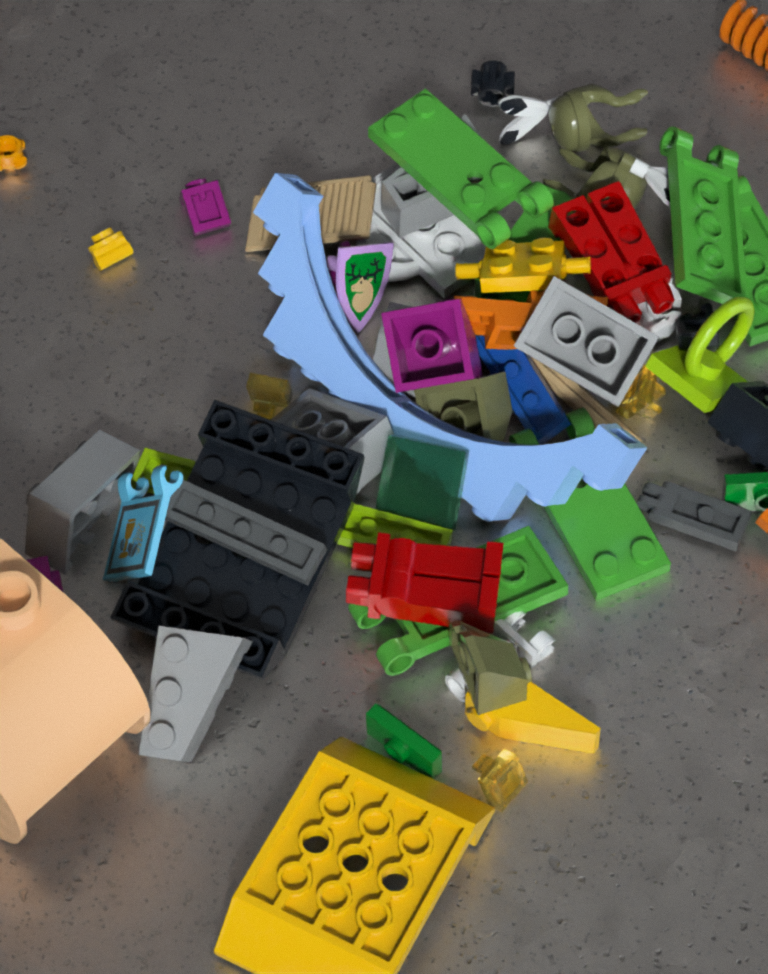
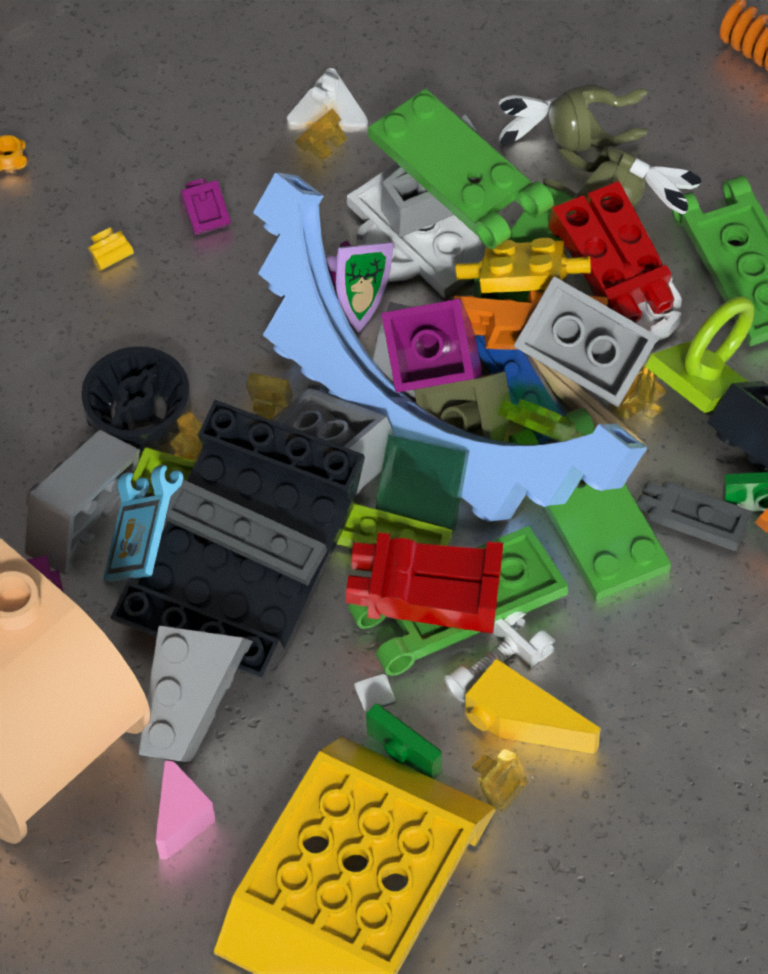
tan window [245,175,376,252] -> none
olive slope [449,620,532,715] -> none
black gear [471,60,515,107] -> none
bright green hinge [659,126,748,304] -> none
black tile [675,303,719,349] -> none
none -> black gear [82,346,191,451]
none -> bright pink slope [156,761,216,859]
none -> clear yellow tile [170,411,203,461]
none -> white piece [287,68,368,127]
none -> clear yellow tile [294,109,348,161]
none -> white sticker [354,674,395,711]
none -> clear neon green plate [497,398,586,442]

